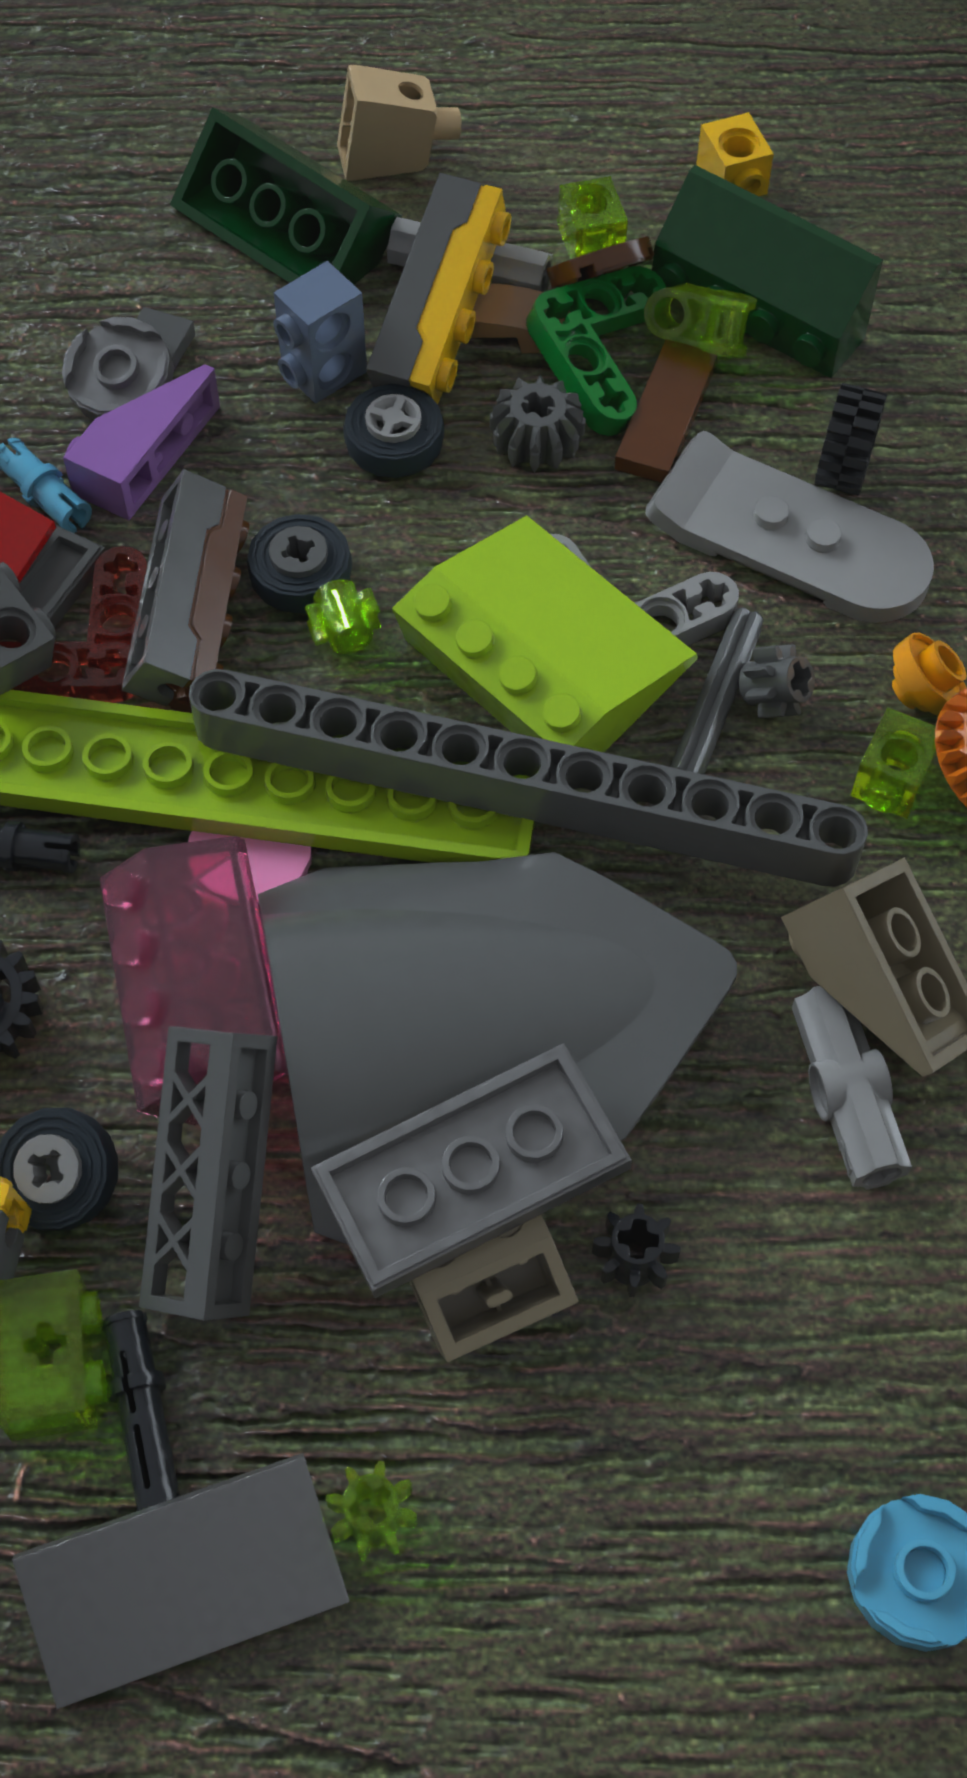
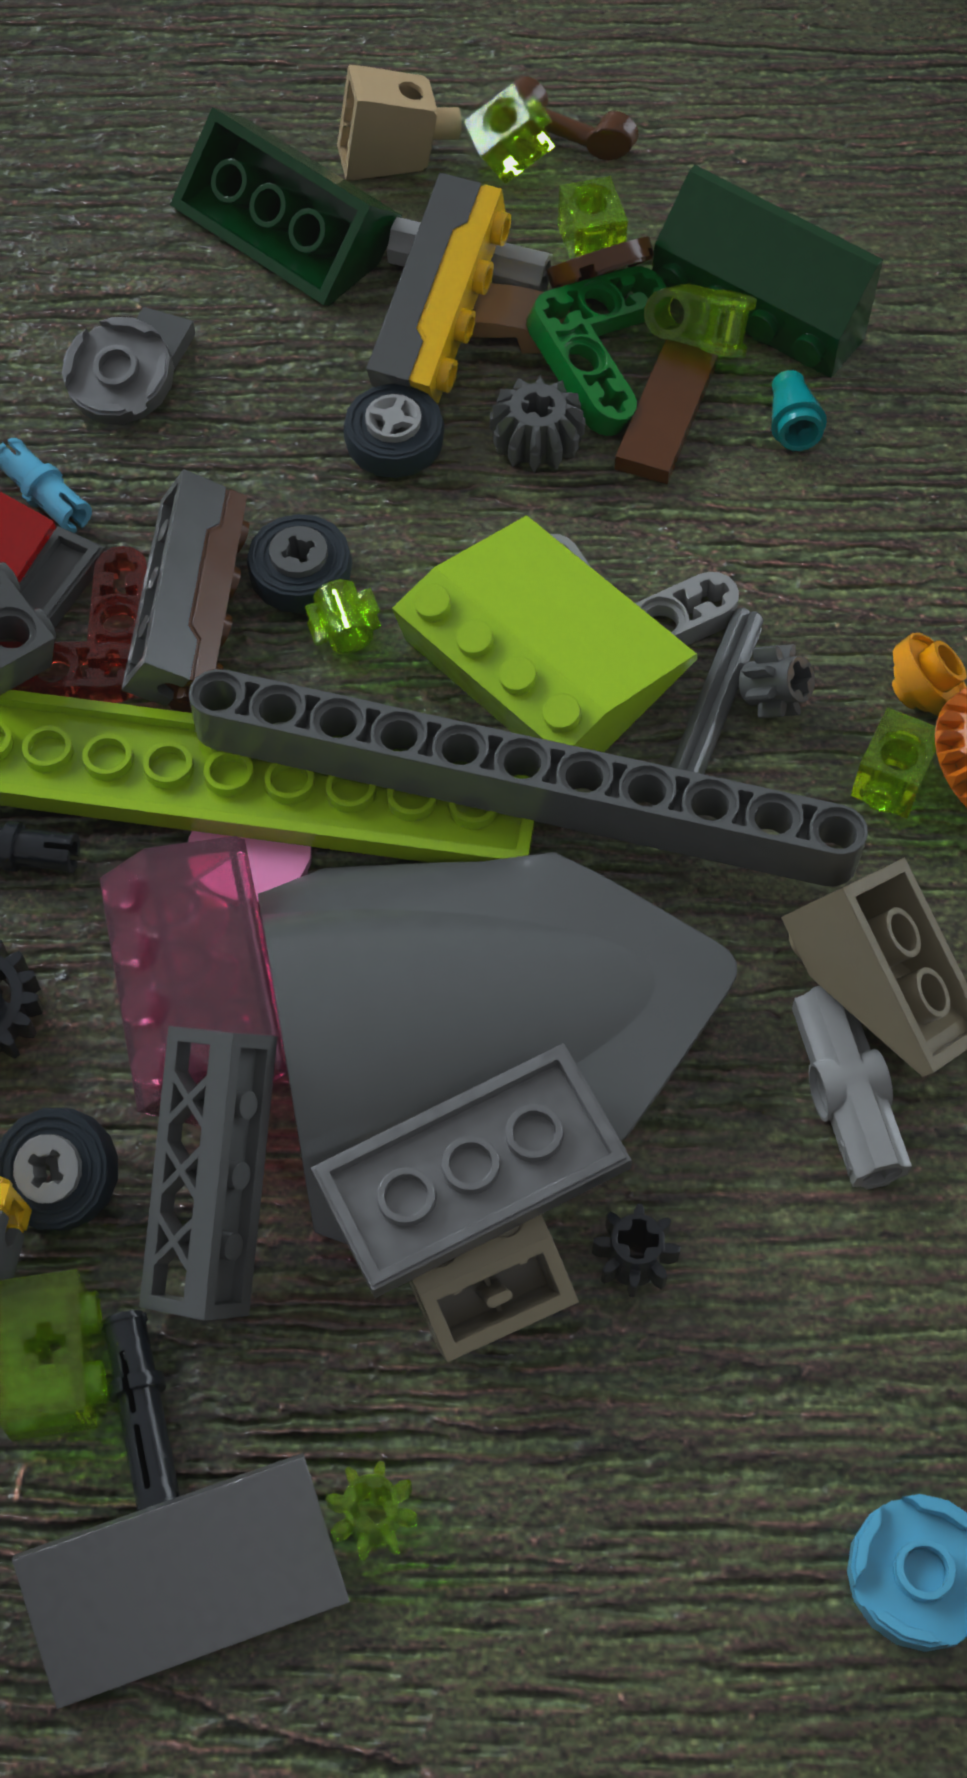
medium lavender slope [63,364,220,520] -> none
sand blue brick [273,261,367,404] -> none
light grey piece [645,431,934,623] -> none
yellow brick [696,112,774,197] -> none
black tyre [815,383,887,495] -> none
none -> clear neon green brick [463,83,555,184]
none -> reddish brown bar [506,76,639,160]
none -> teal cone [771,370,827,451]

